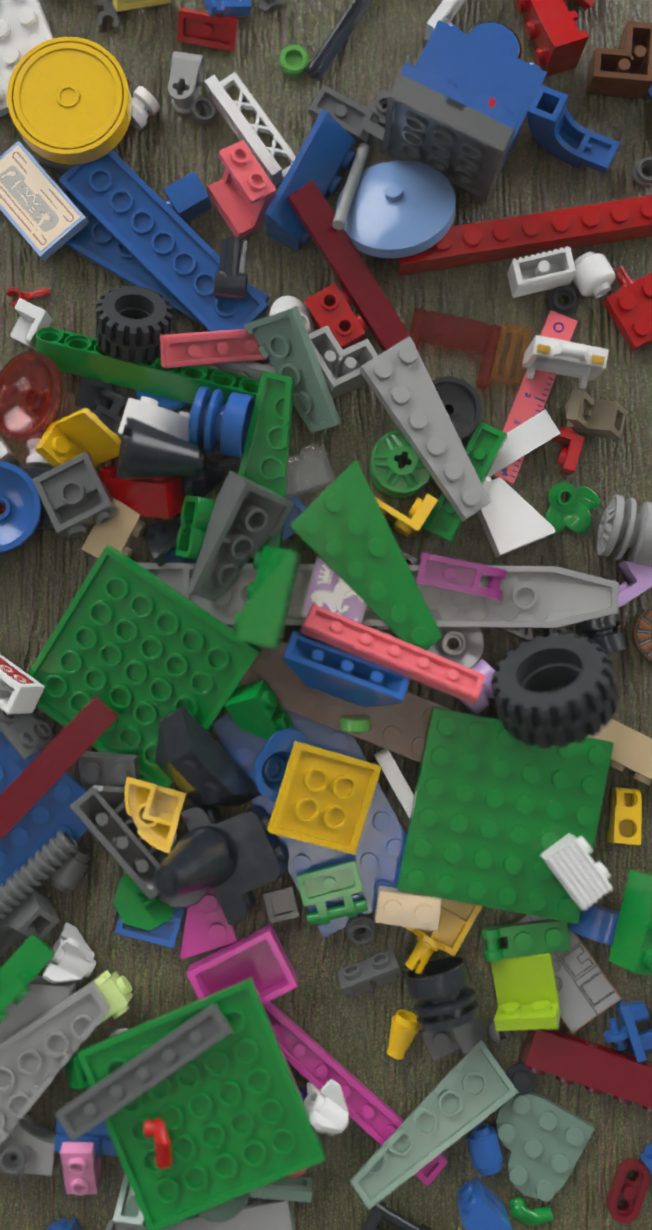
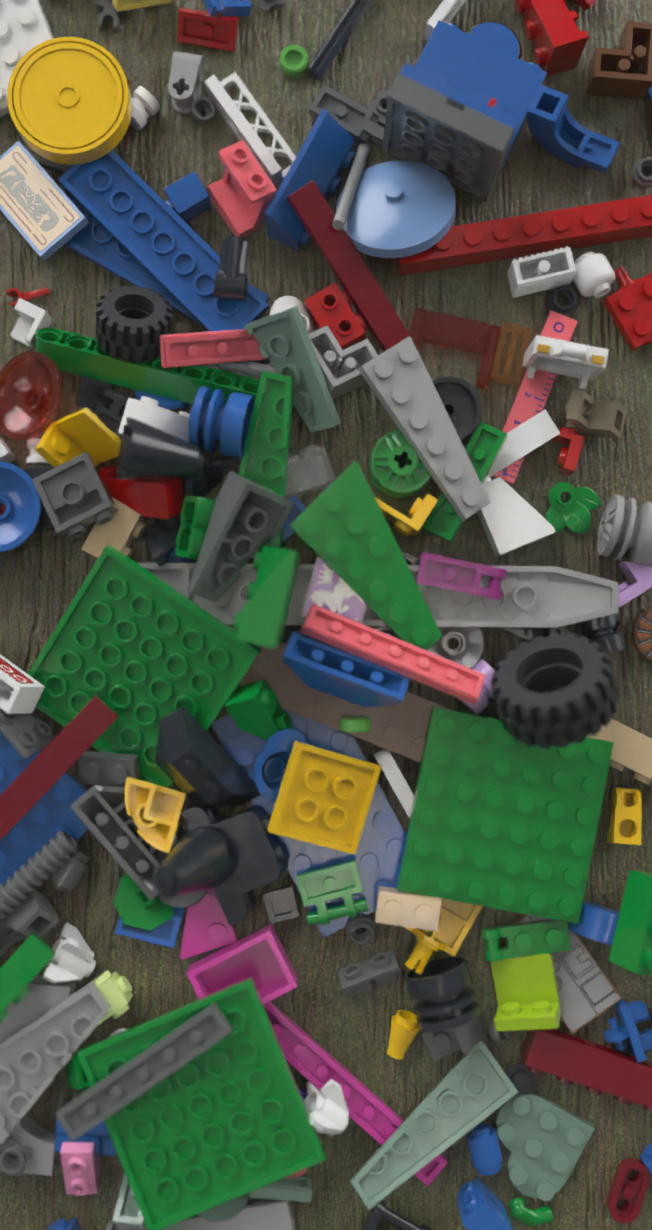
red arm [144,1118,172,1169] -> none
white brick [540,833,613,910] -> none

